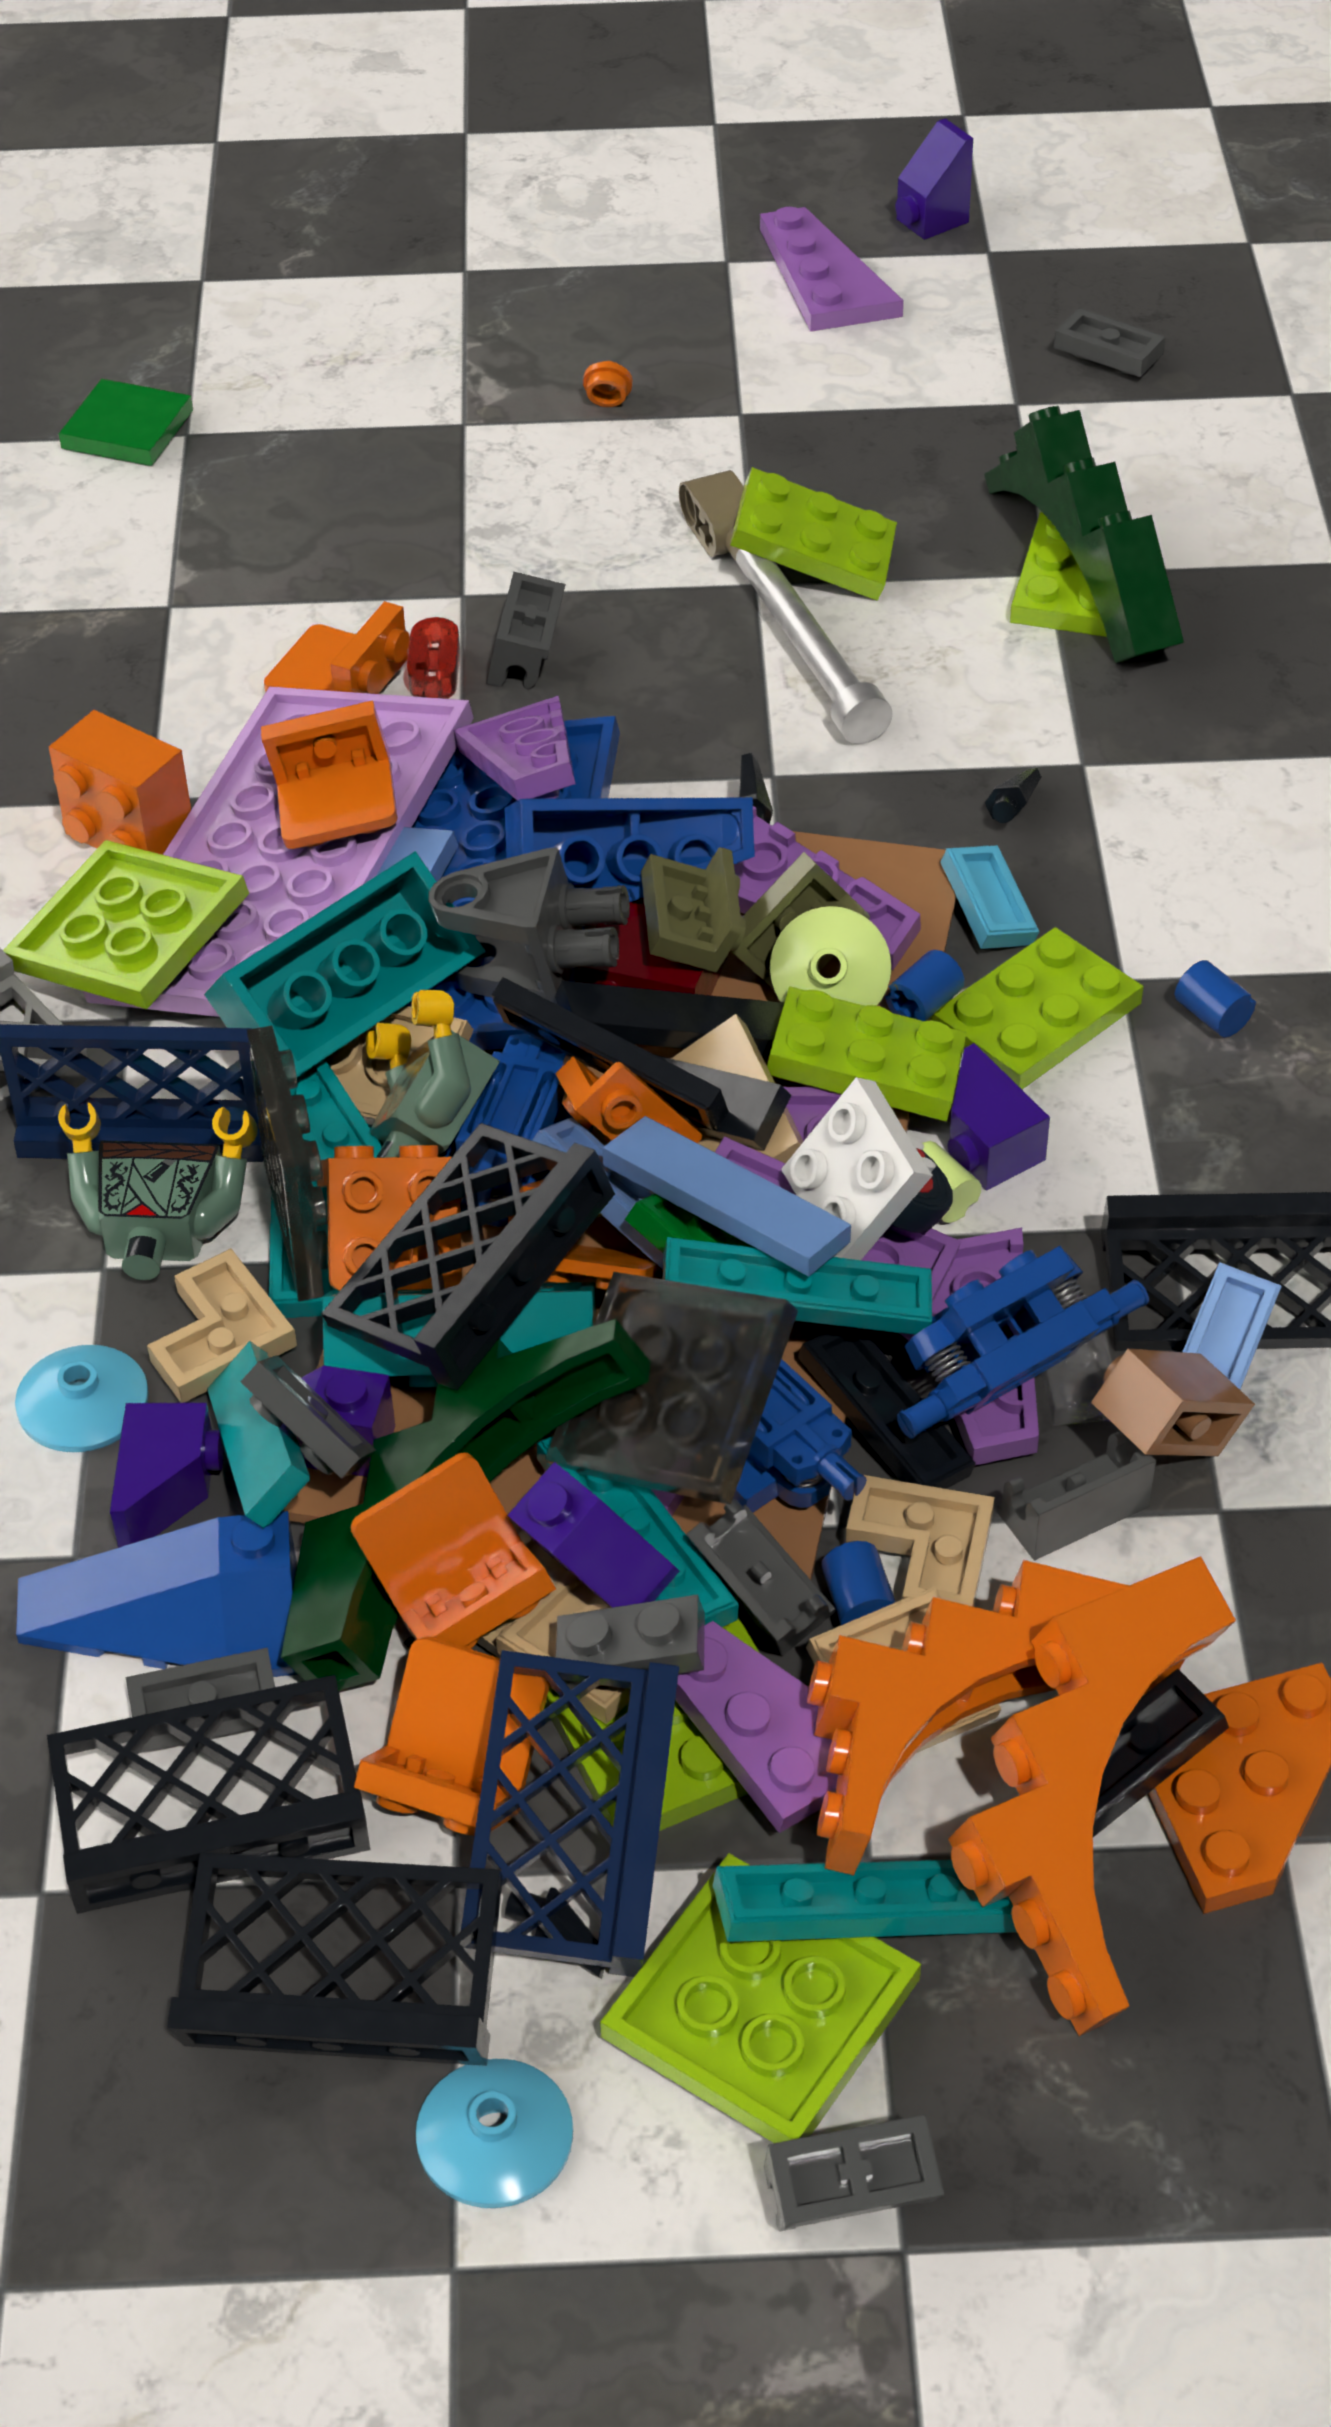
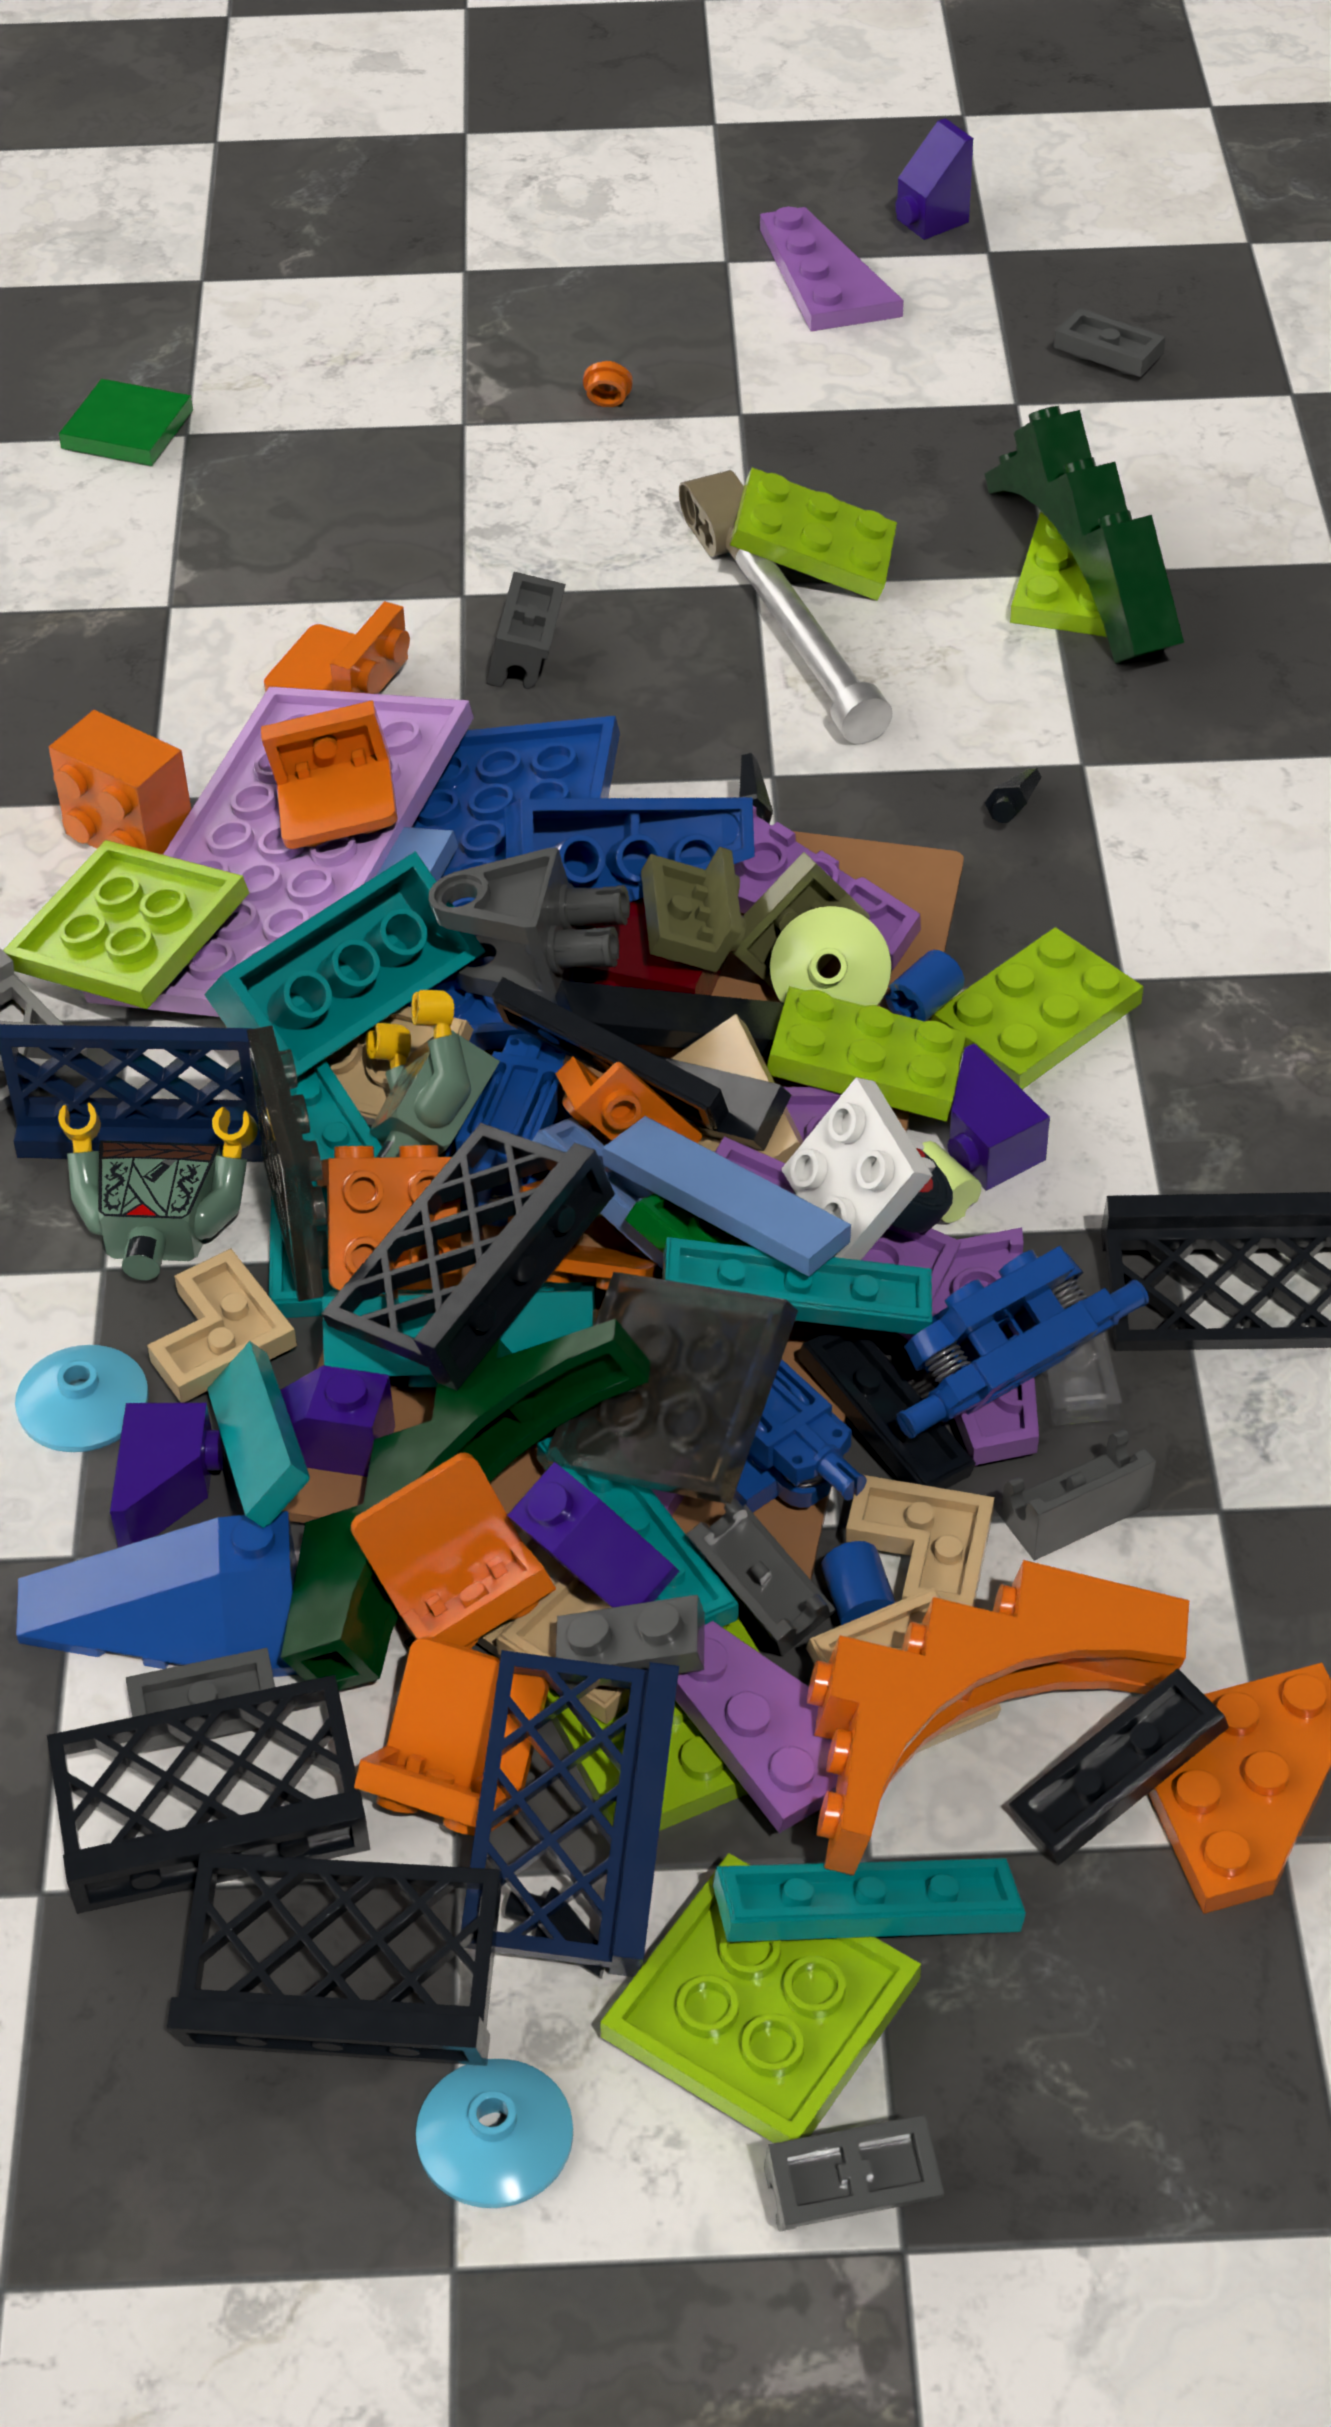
dark grey plate [240,1355,376,1479] -> none
clear red beam [407,617,460,699] -> none
medium lavender wing [454,696,575,800] -> none
medium azure tile [940,845,1040,949] -> none
orange arch [948,1556,1236,2036] -> none
medium nougat brick [1091,1349,1255,1457] -> none
blue piece [1174,960,1256,1037] -> none
light blue tile [1183,1262,1281,1390] -> none

